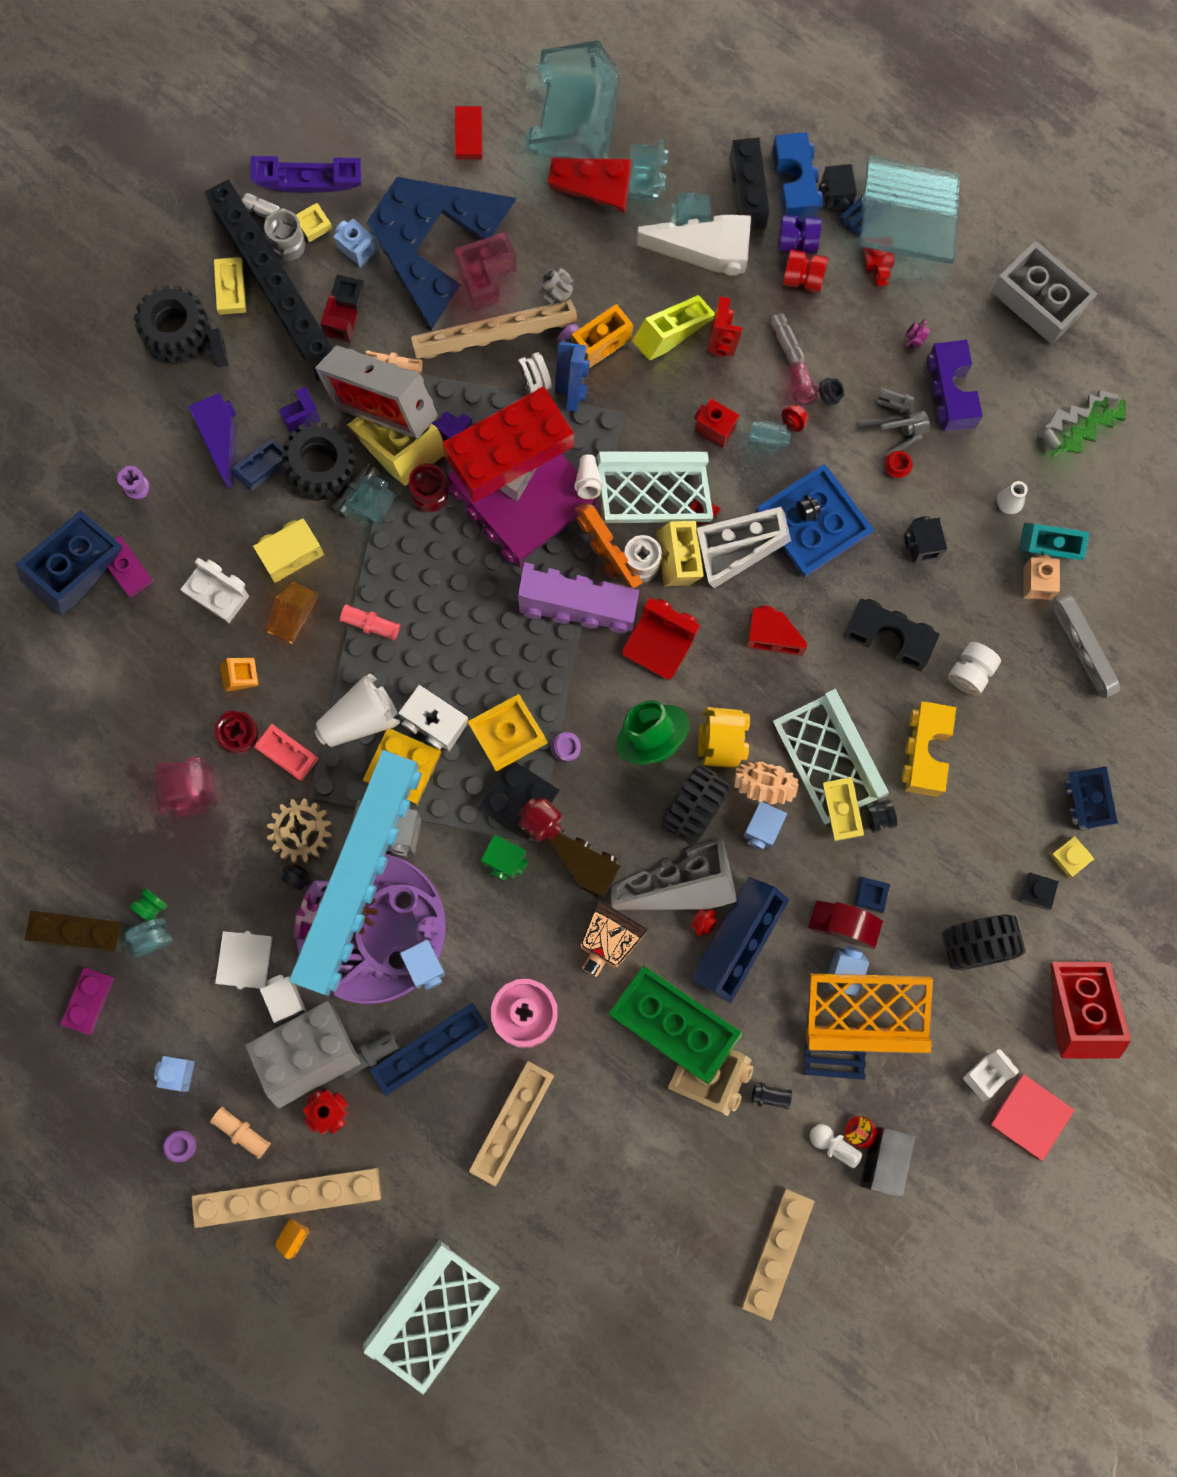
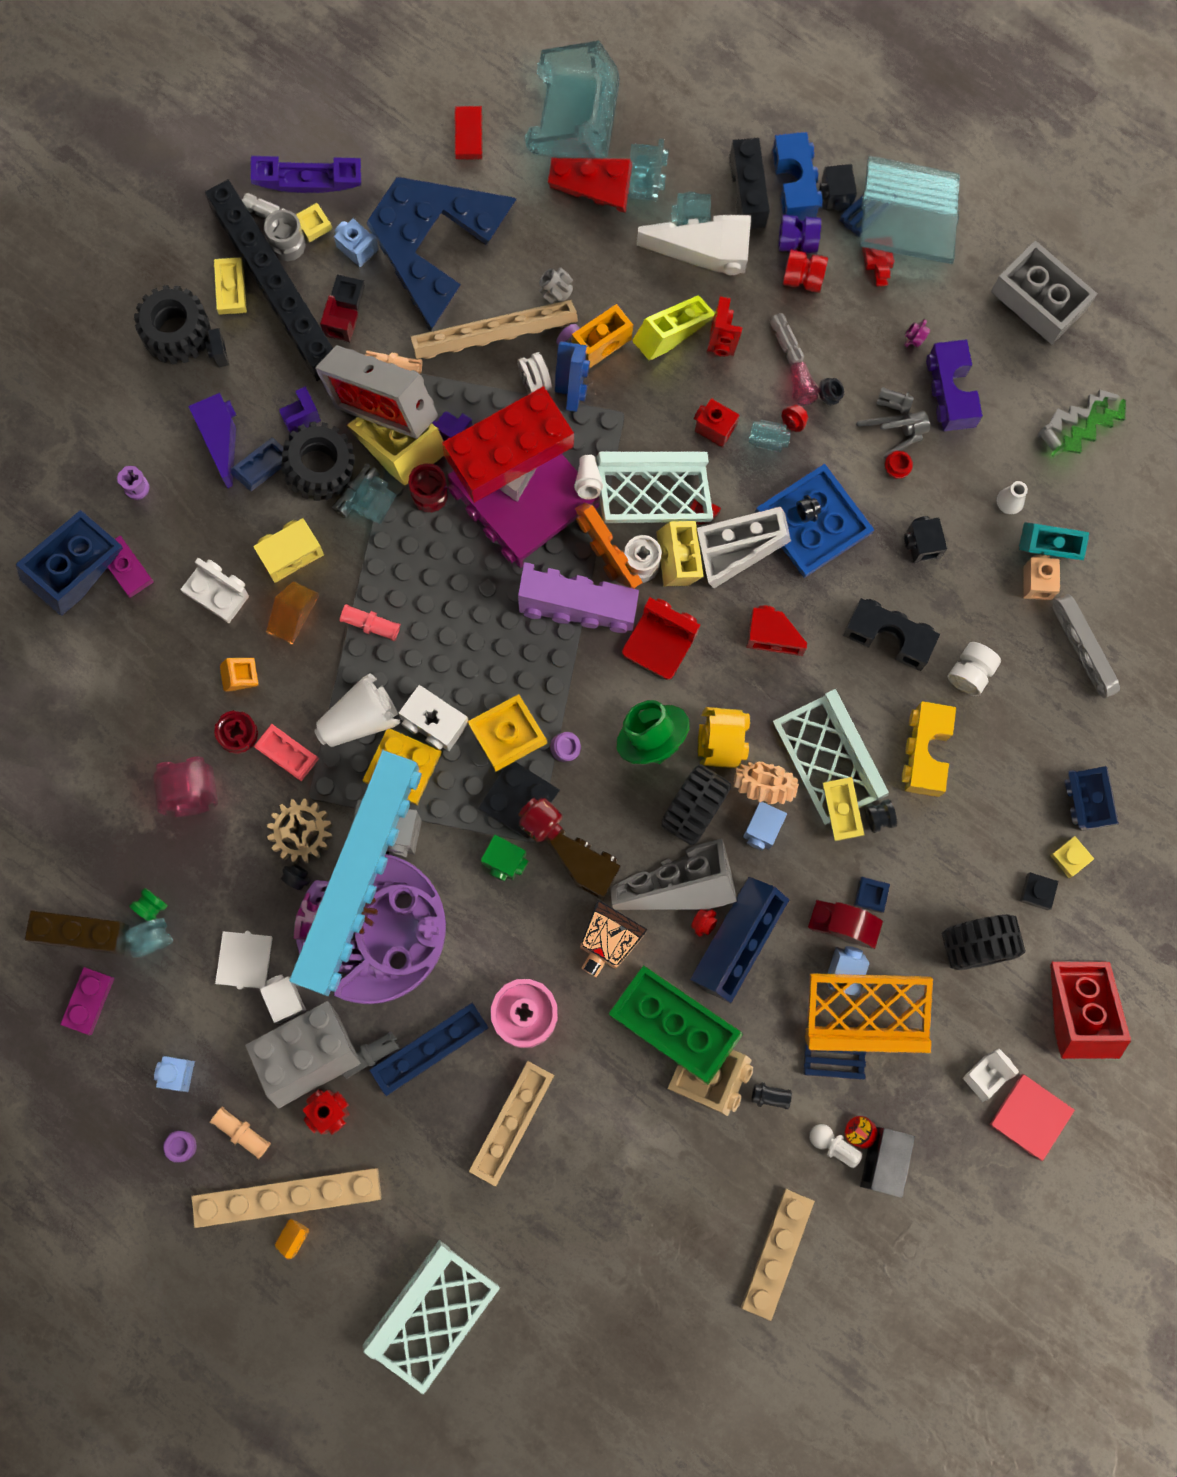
light blue brick [400,940,446,991] -> none
clear pink brick [455,232,517,312] -> none

